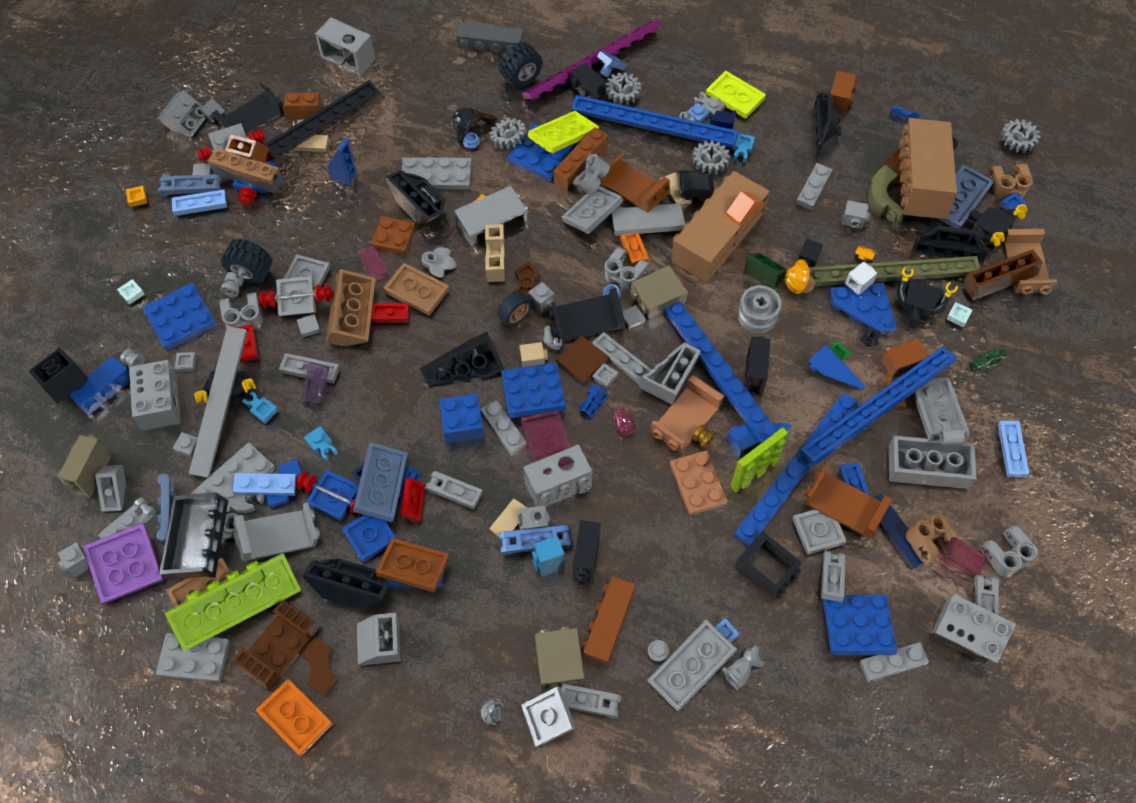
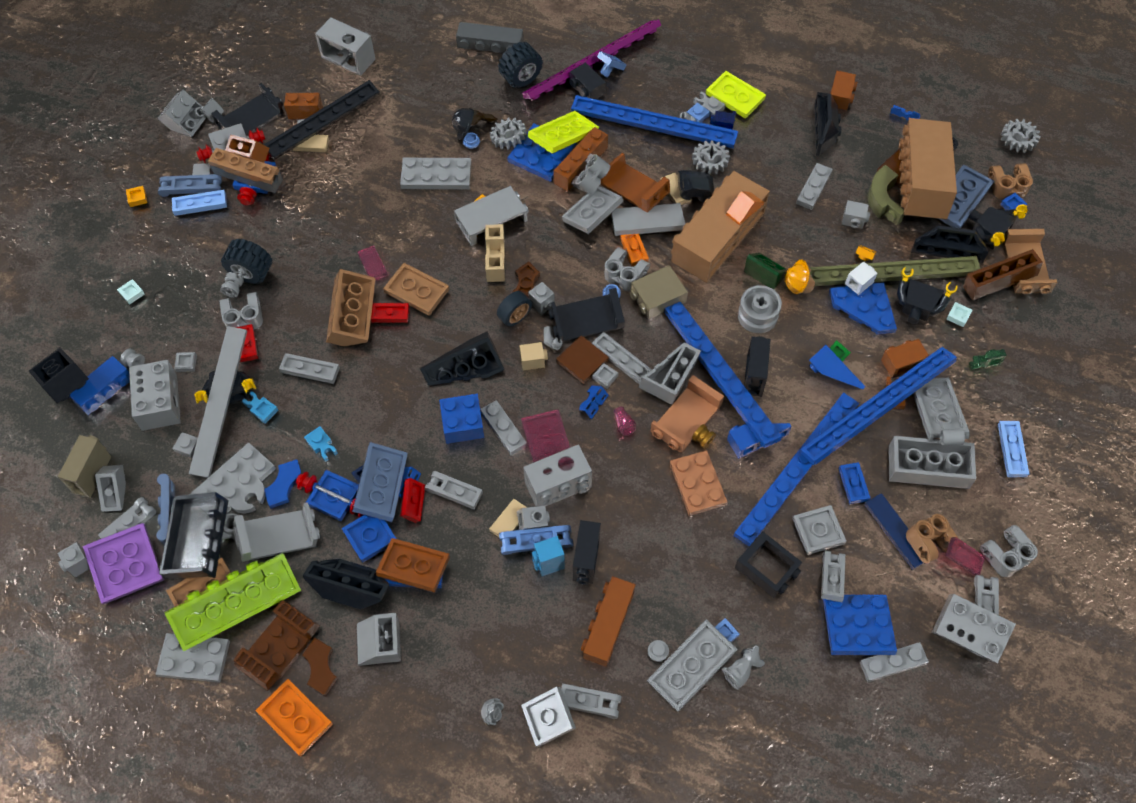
blue plate [142,283,217,351] -> none
light blue plate [233,473,296,496] -> none
light grey plate [258,276,333,317] -> none
light grey plate [284,254,330,287] -> none
light grey tile [297,314,320,338] -> none
clear purple plate [301,362,330,404] -> none
blue slope [328,138,357,185] -> none
dark orange plate [371,216,416,255] -> none
black wedge [386,170,446,223] -> none
light grey plate [421,247,457,278] -> none
blue plate [501,363,566,418] -> none
dark tan brick [535,626,584,689] -> none
light grey gear [606,72,641,105] -> none
light grey tile [622,305,645,329] -> none
lime plate [731,427,788,492] -> none
dark azure plate [733,133,755,163] -> none
black brick [798,239,823,267] -> none
dark orange panel [804,464,892,539] -> none
black plate [860,328,881,347] -> none

